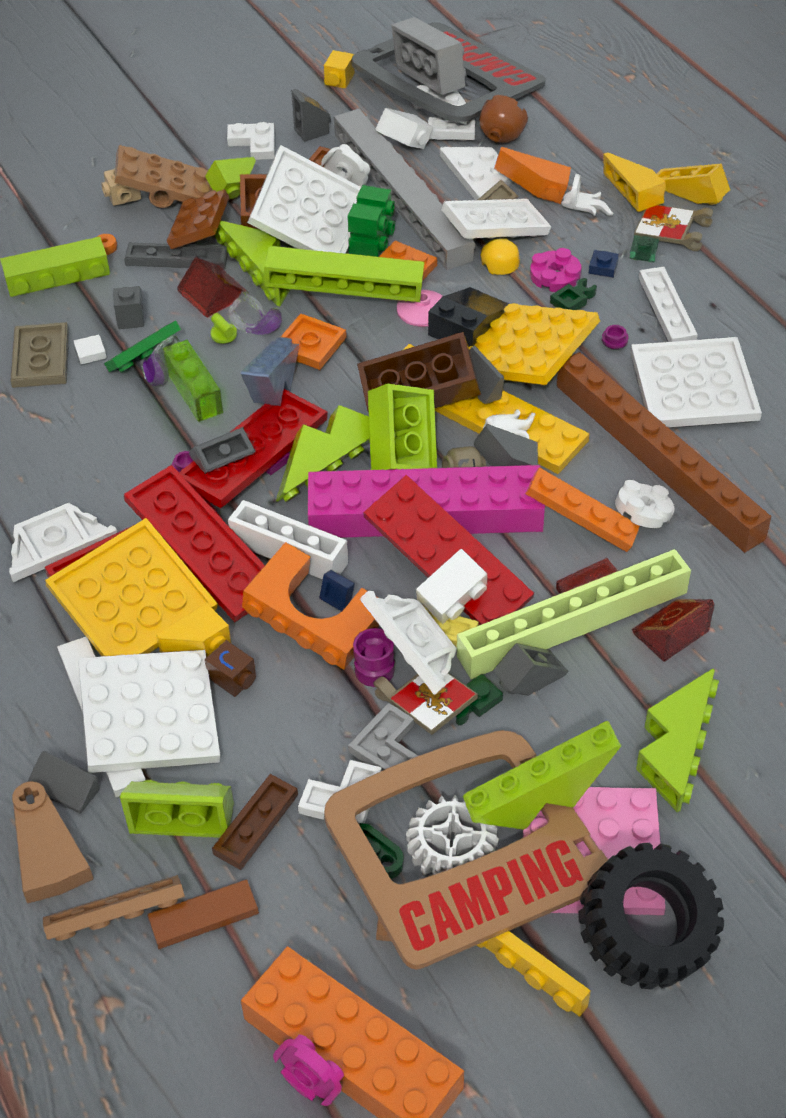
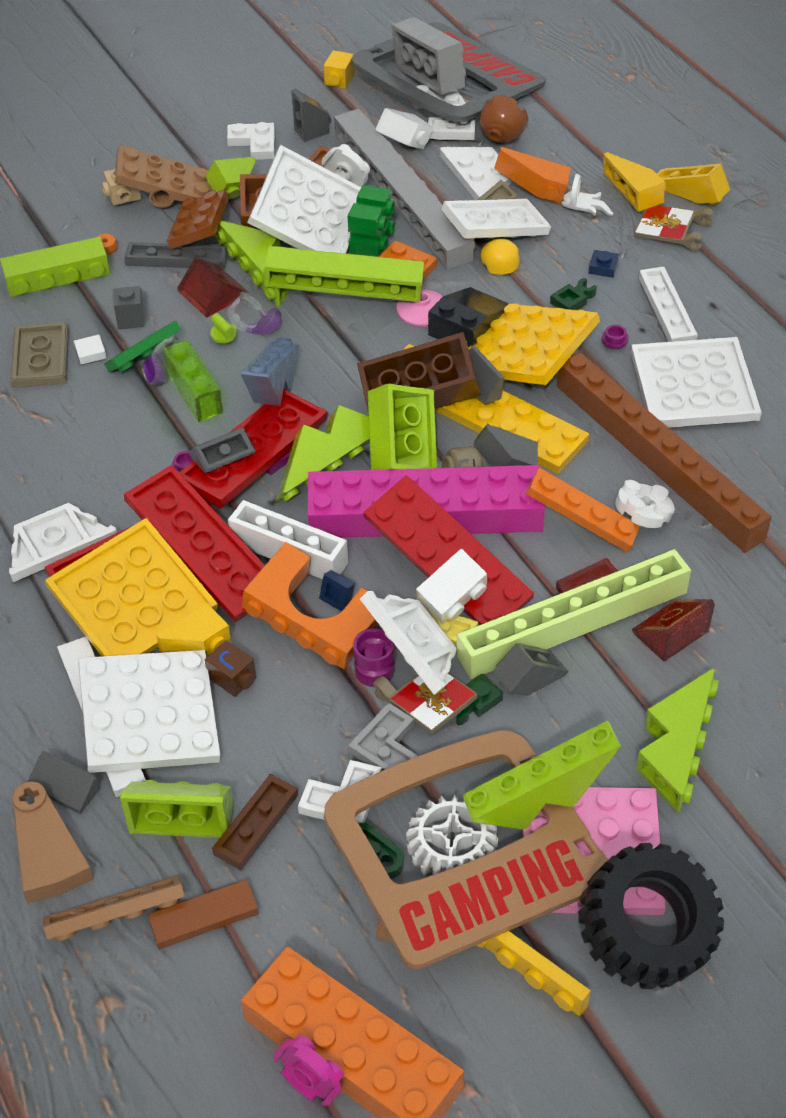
orange plate [281,313,347,370] -> none
white piece [483,410,536,439] -> none
dark pink plate [530,248,582,292] -> none
clear green plate [630,235,659,262] -> none

